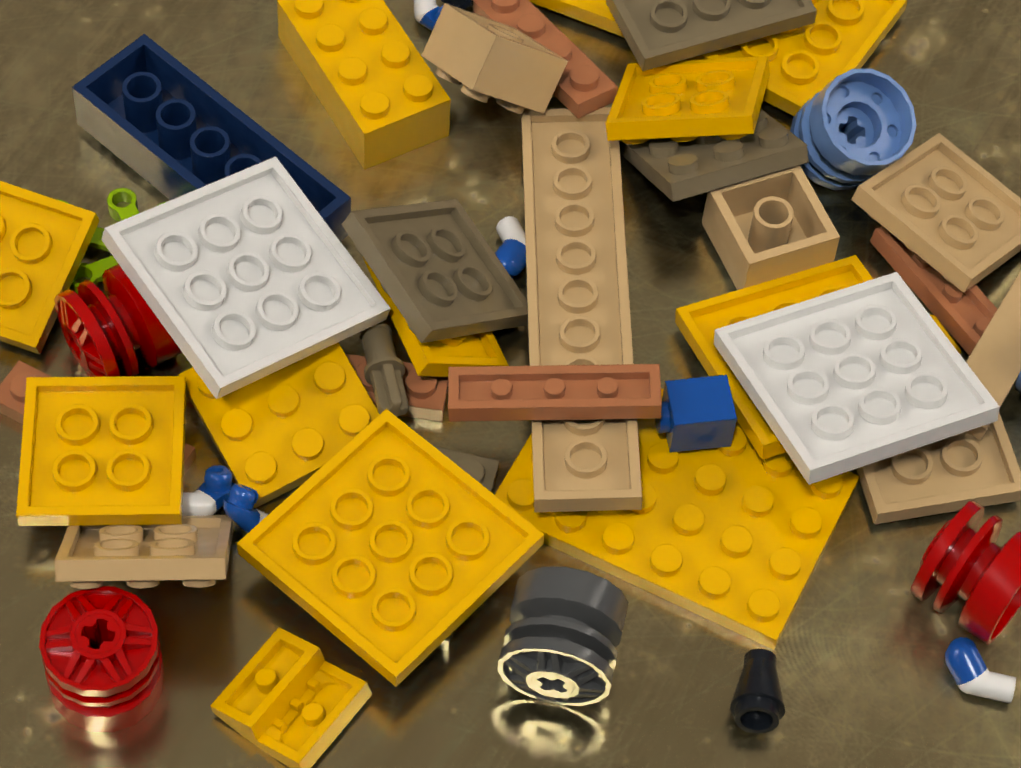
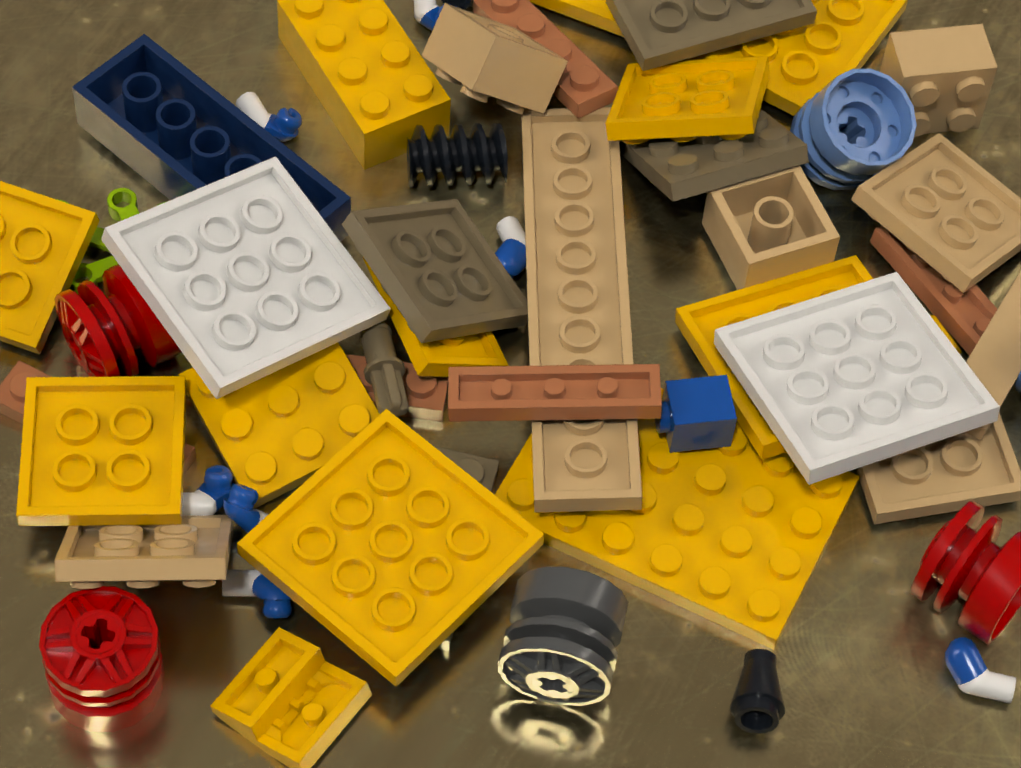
none -> arm [222,570,292,618]
none -> arm [236,92,302,142]
none -> black piece [407,123,508,187]
none -> tan brick [880,23,998,137]

